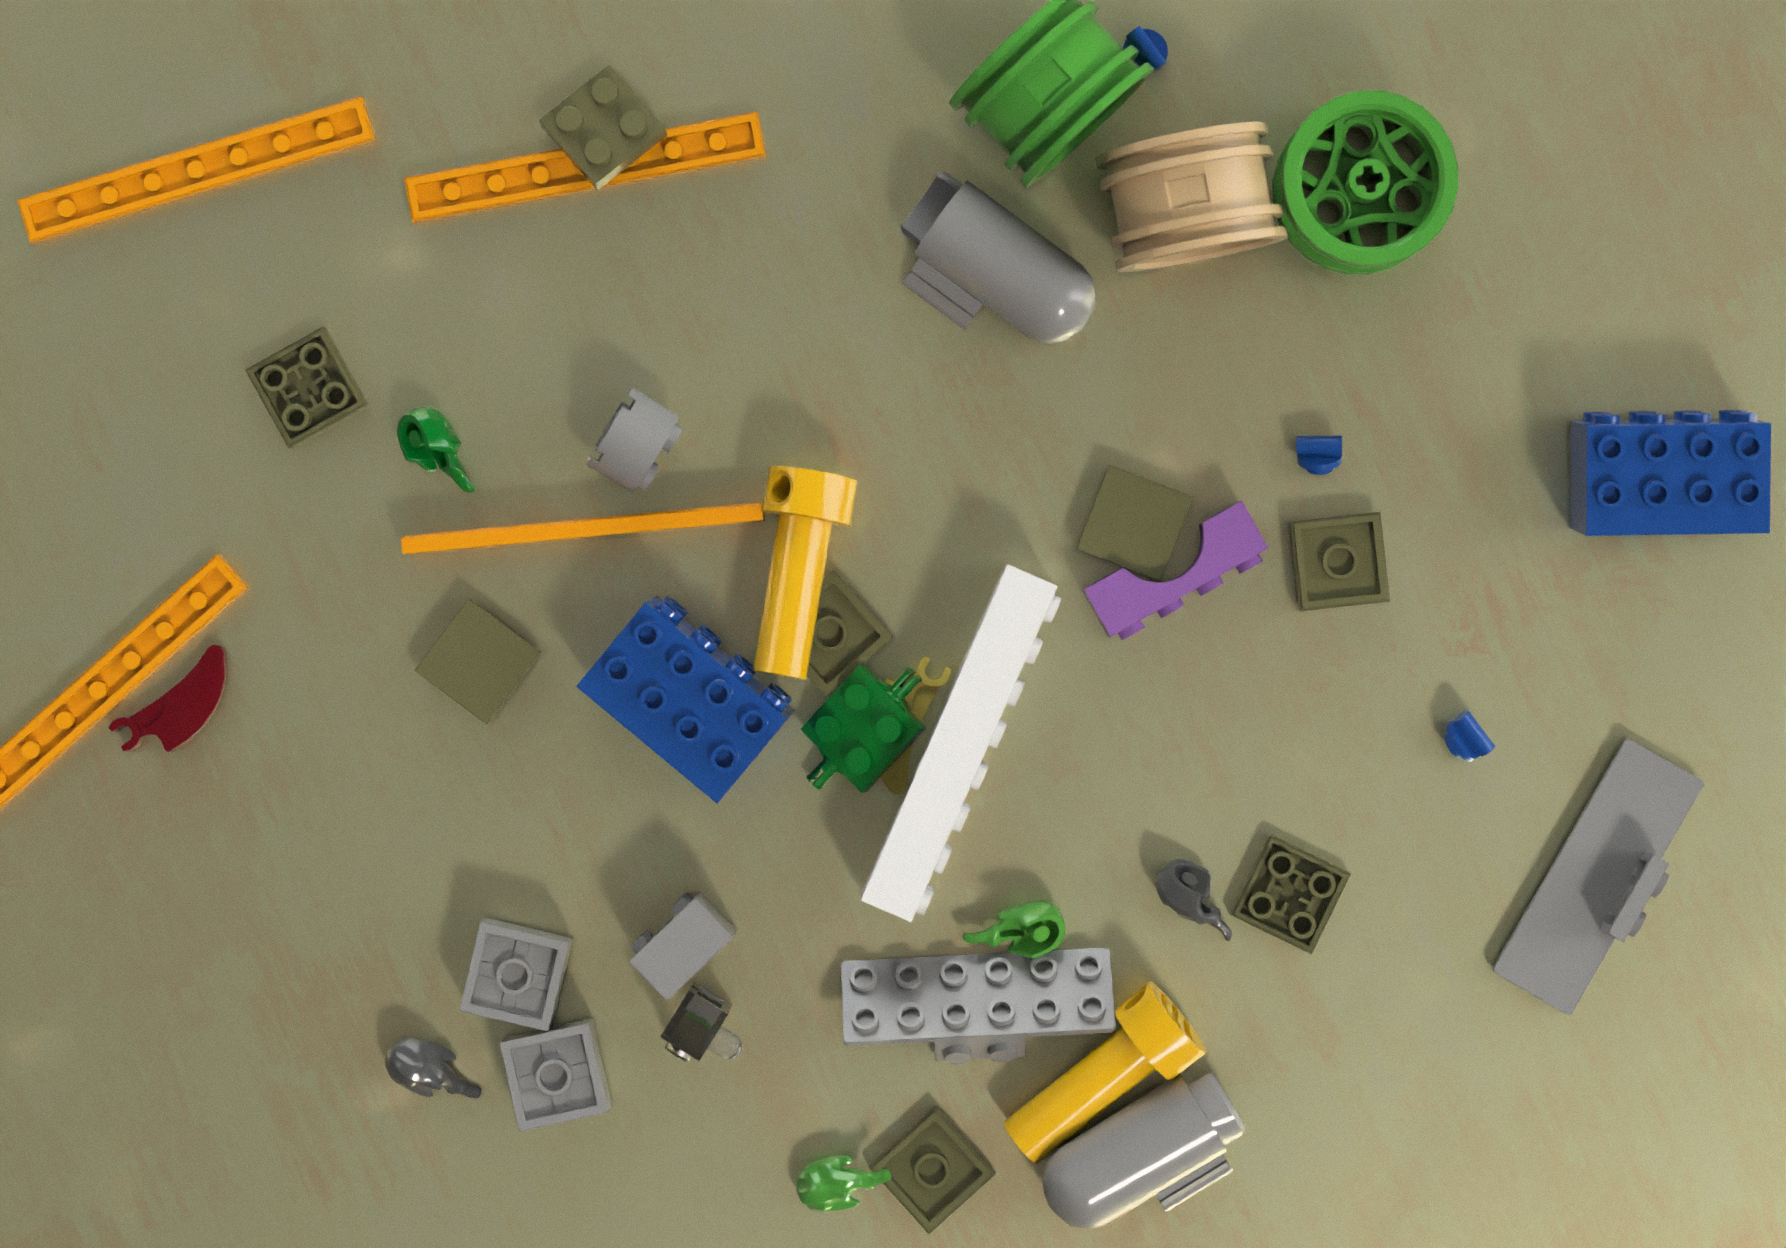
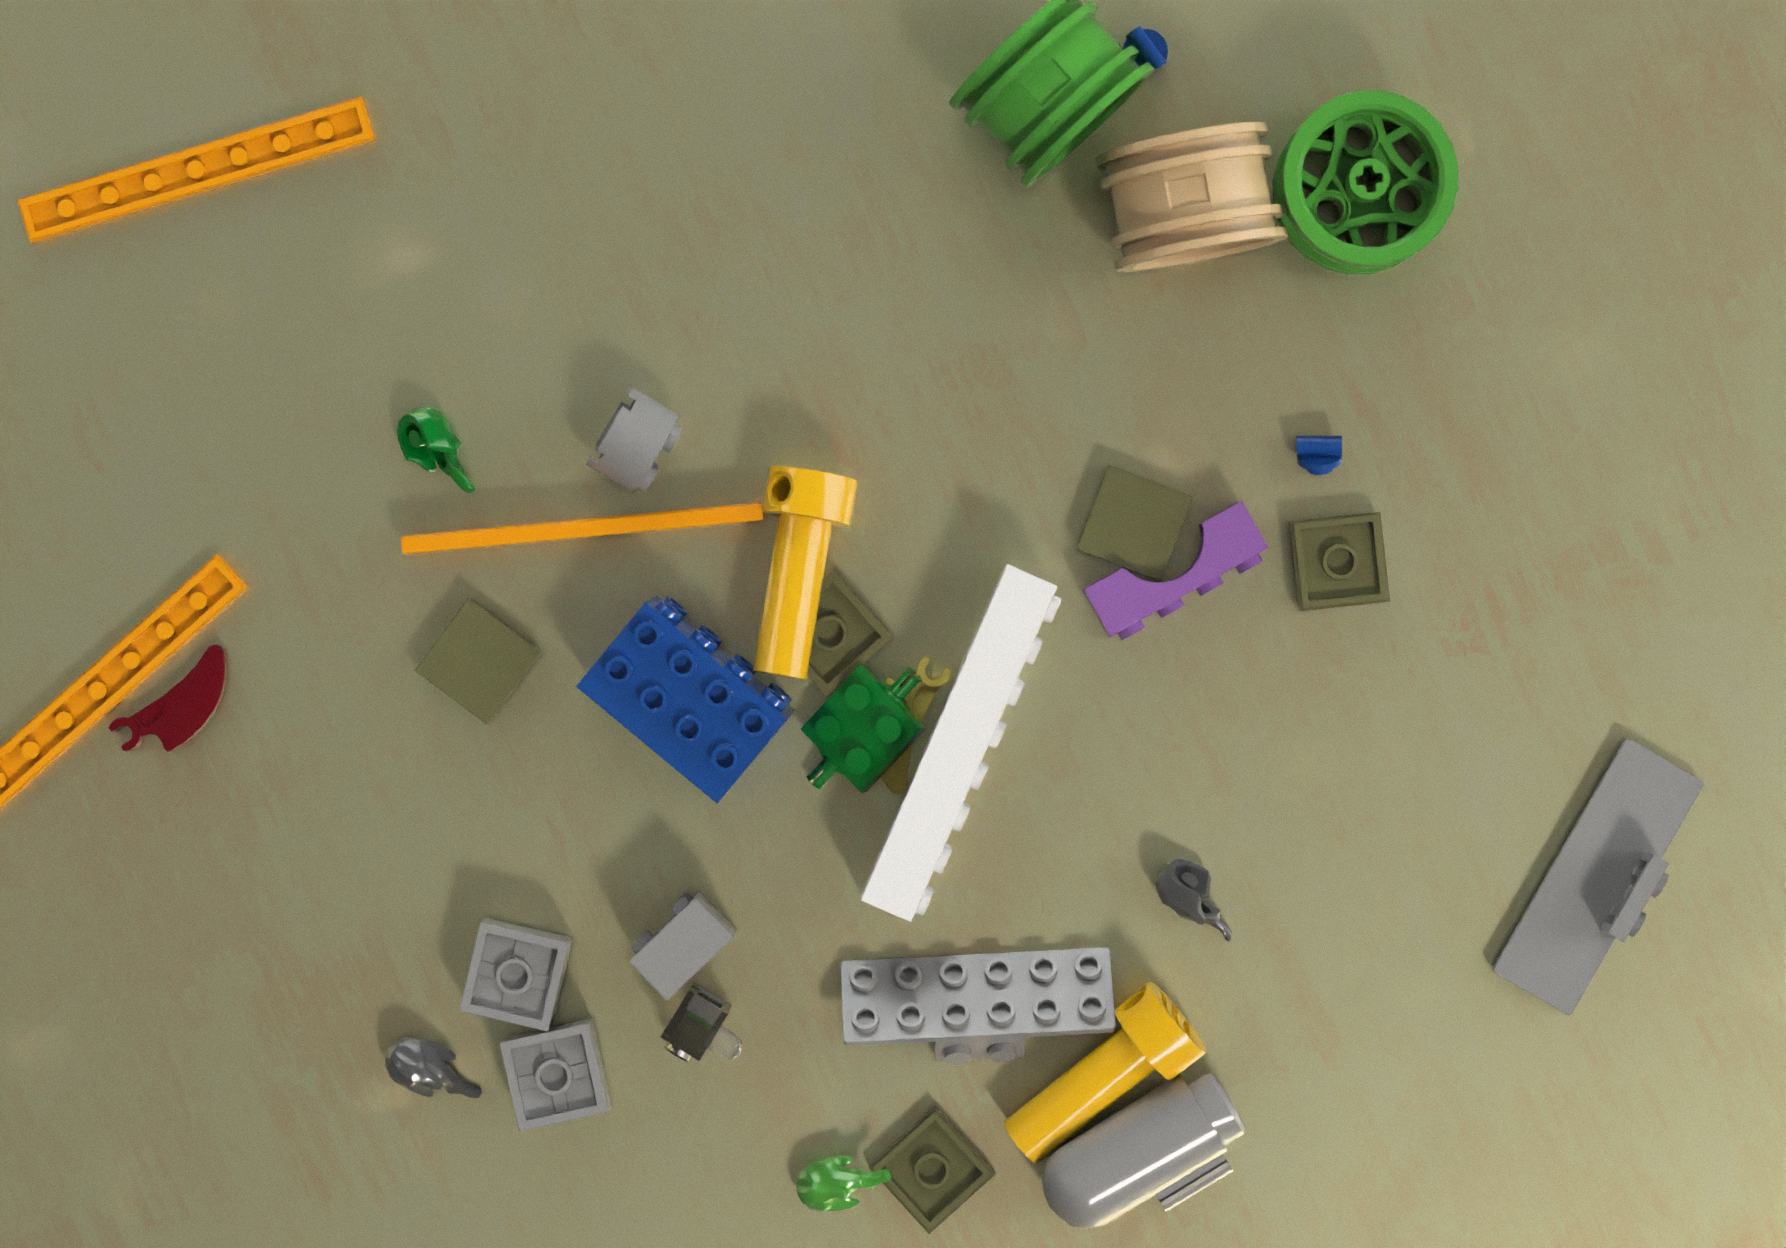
olive tile [245,326,369,449] -> none
light orange tile [404,111,766,224] -> none
olive plate [539,65,667,191] -> none
light grey piece [901,171,1096,344] -> none
bright green piece [962,900,1065,958] -> none
olive tile [1230,834,1351,954] -> none
blue plate [1444,710,1495,762] -> none
blue brick [1570,410,1771,536] -> none

